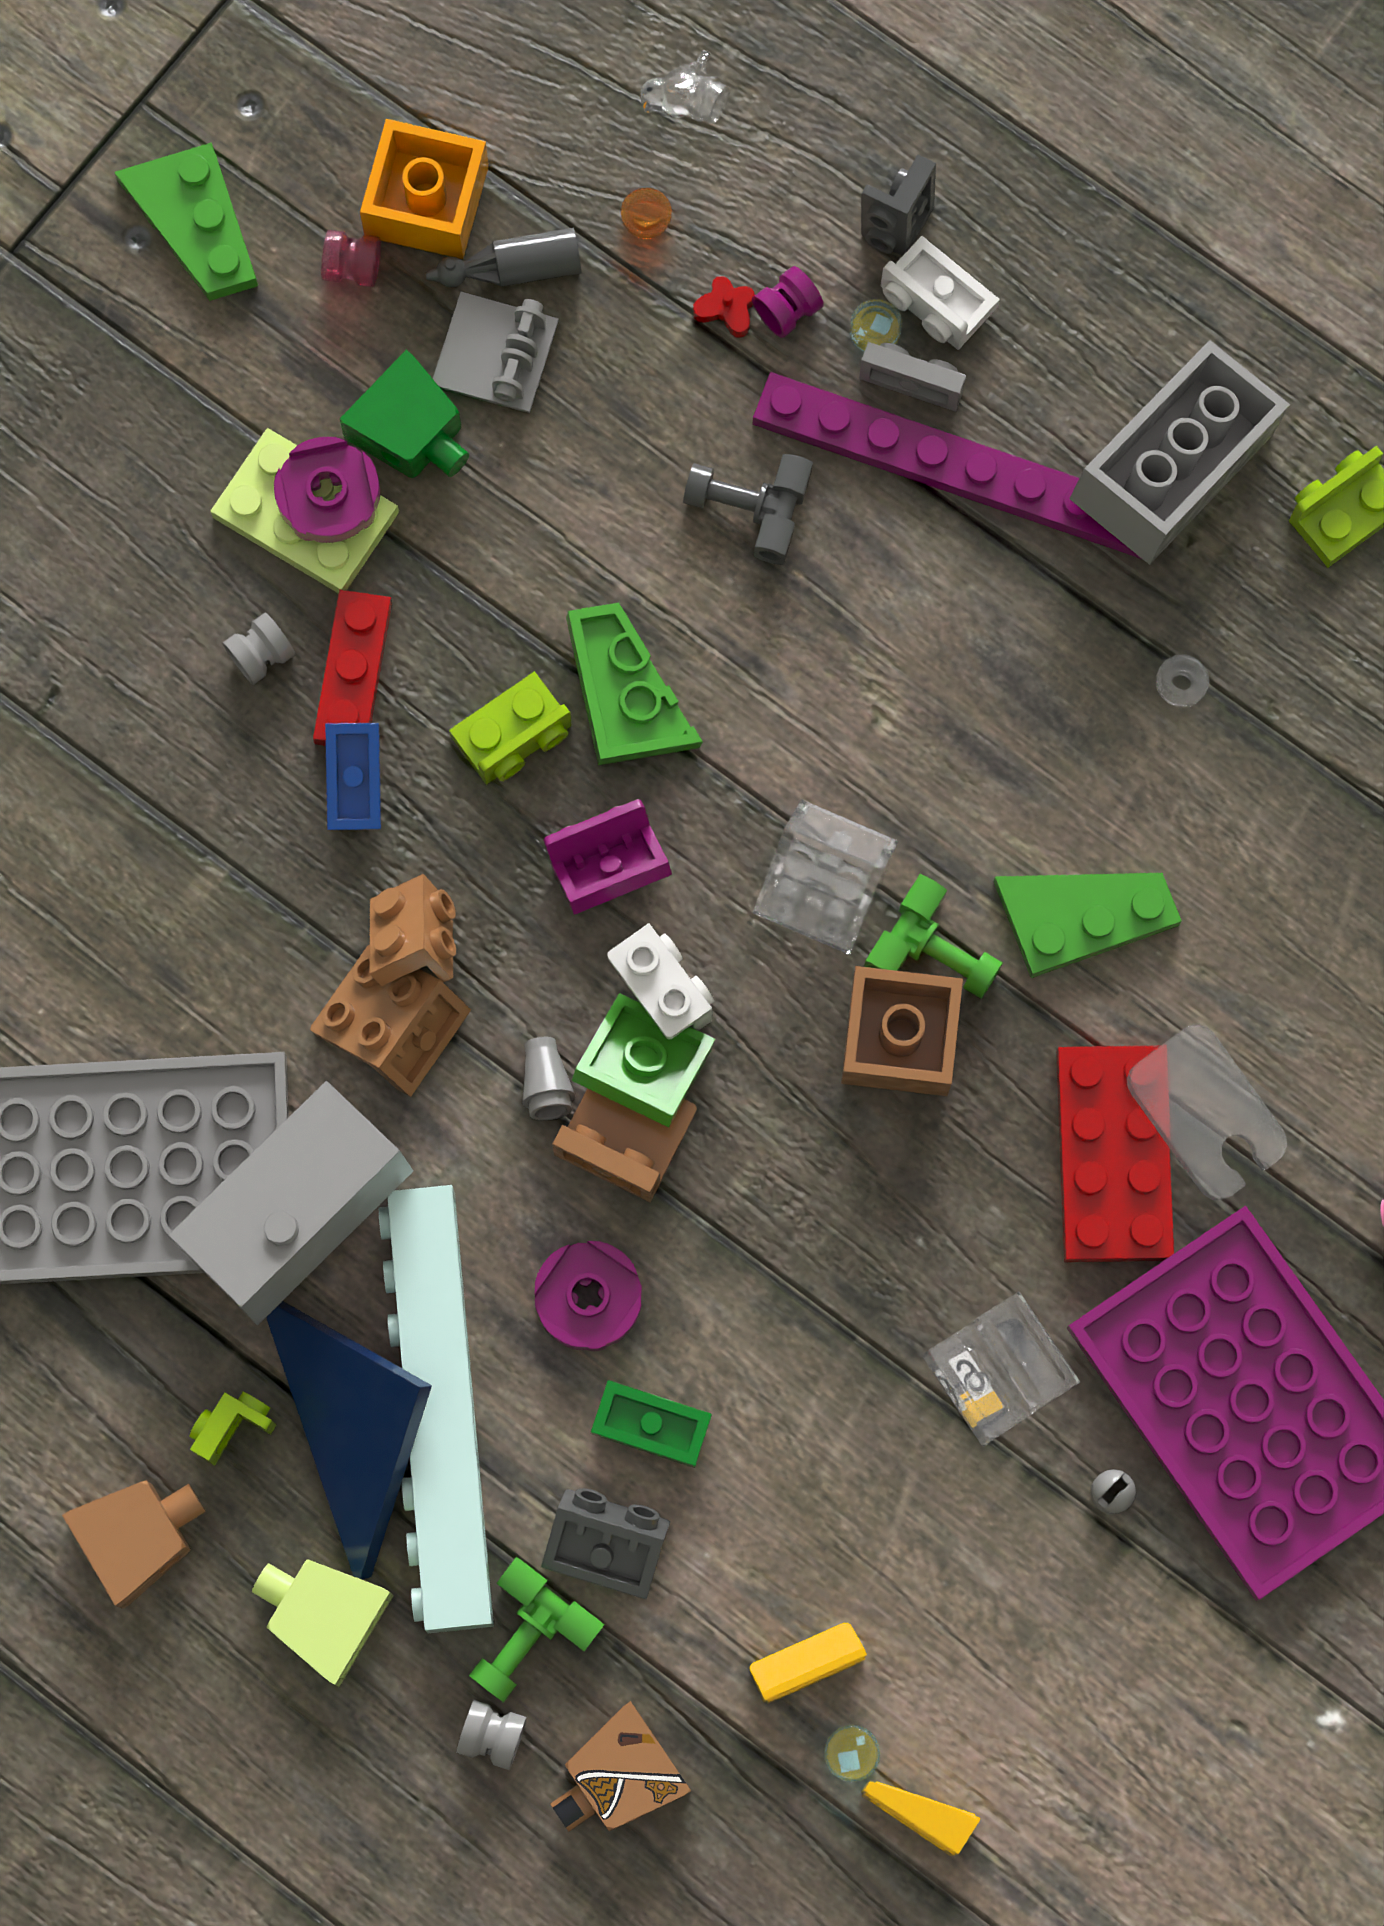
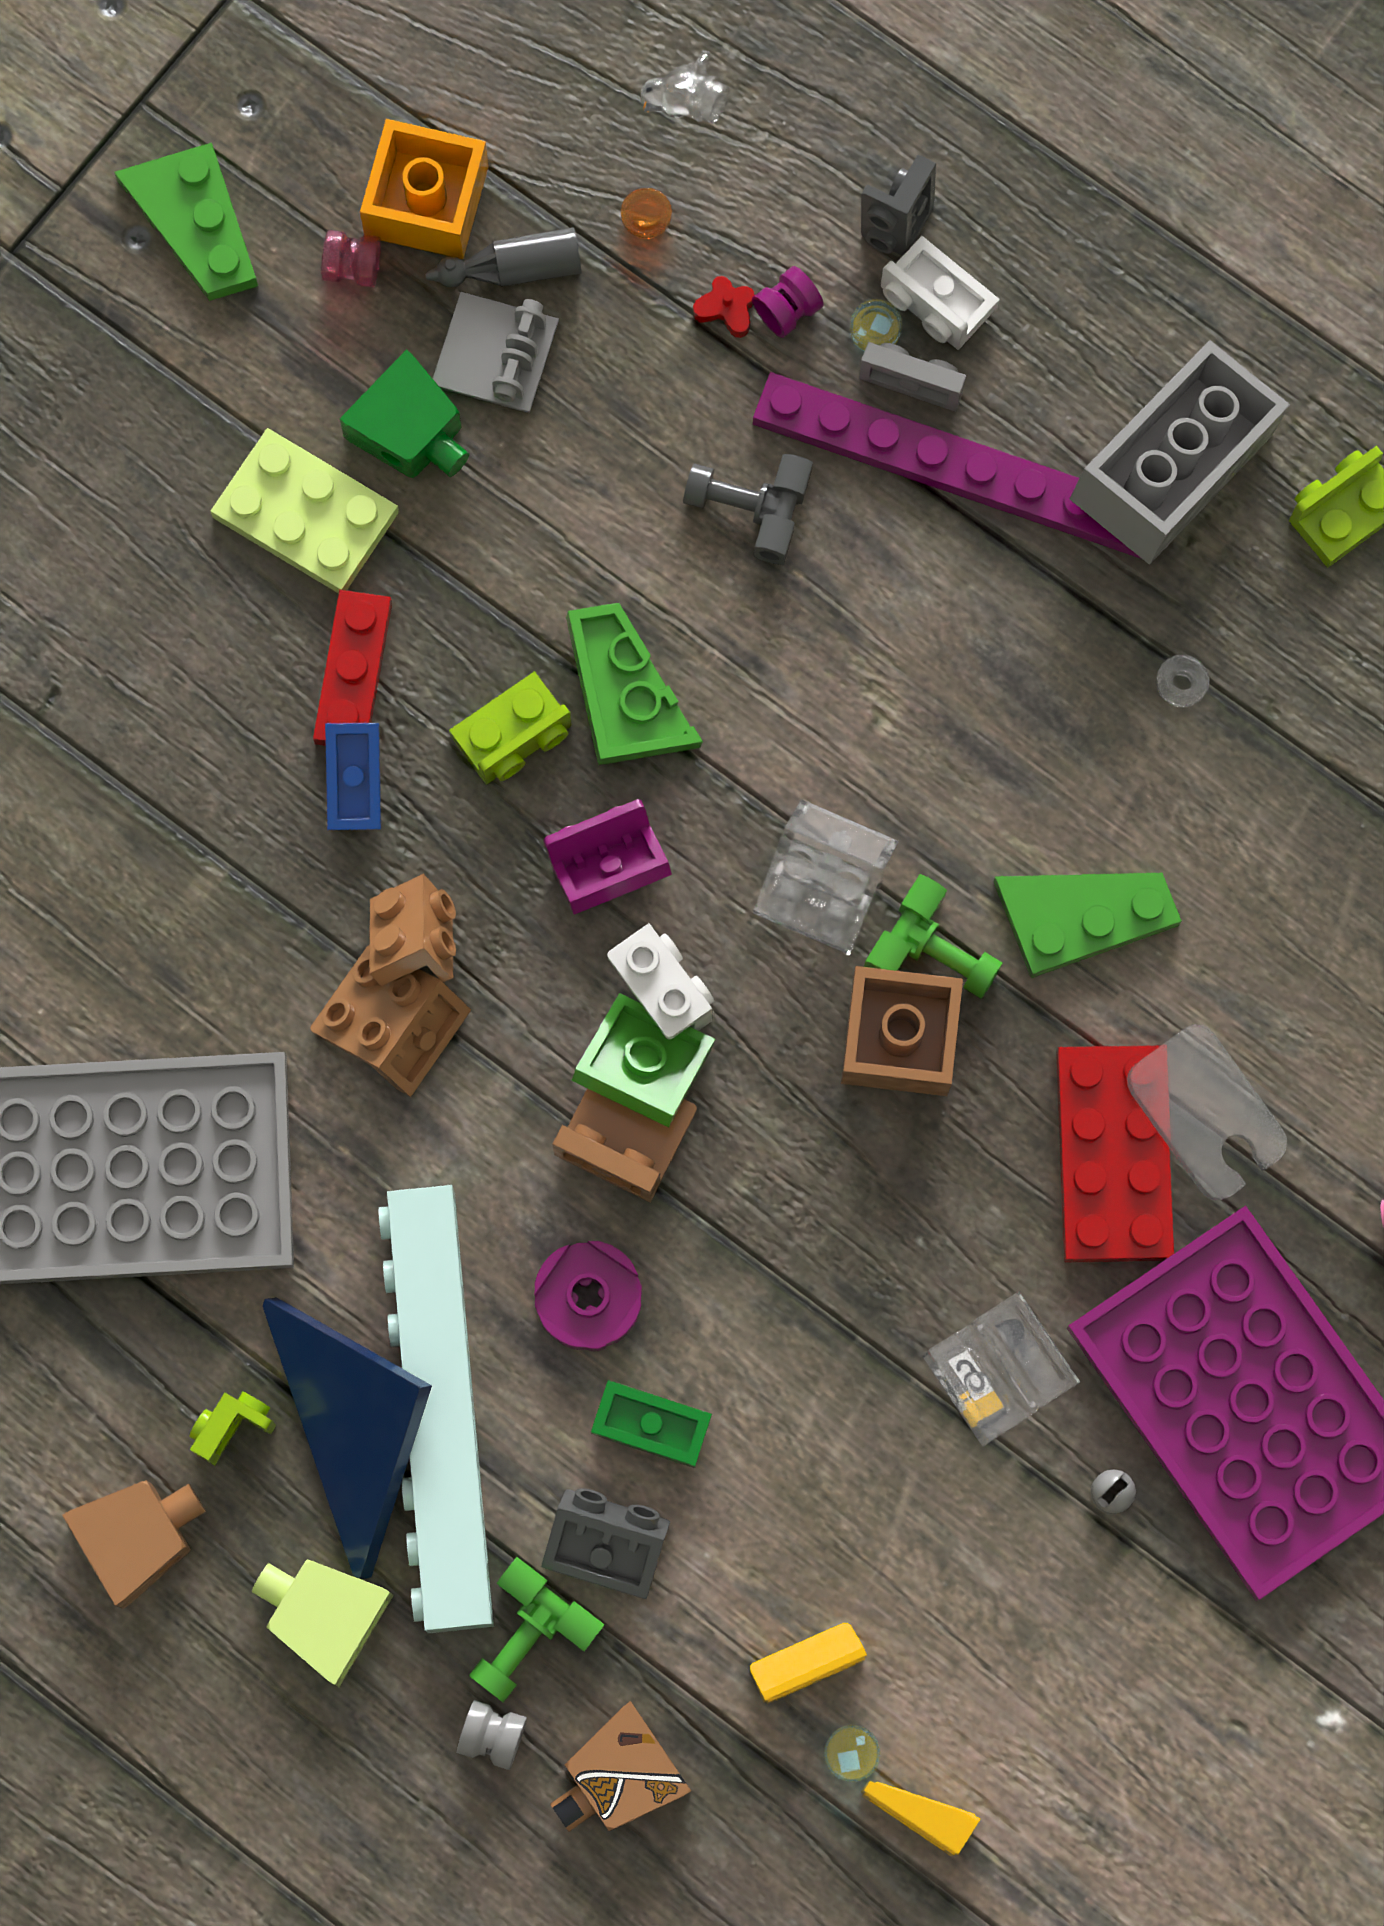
light grey brick [169,1081,413,1326] -> none
light grey wheel [222,612,296,685] -> none
magenta plate [274,437,380,543] -> none
light grey cone [523,1037,576,1120] -> none

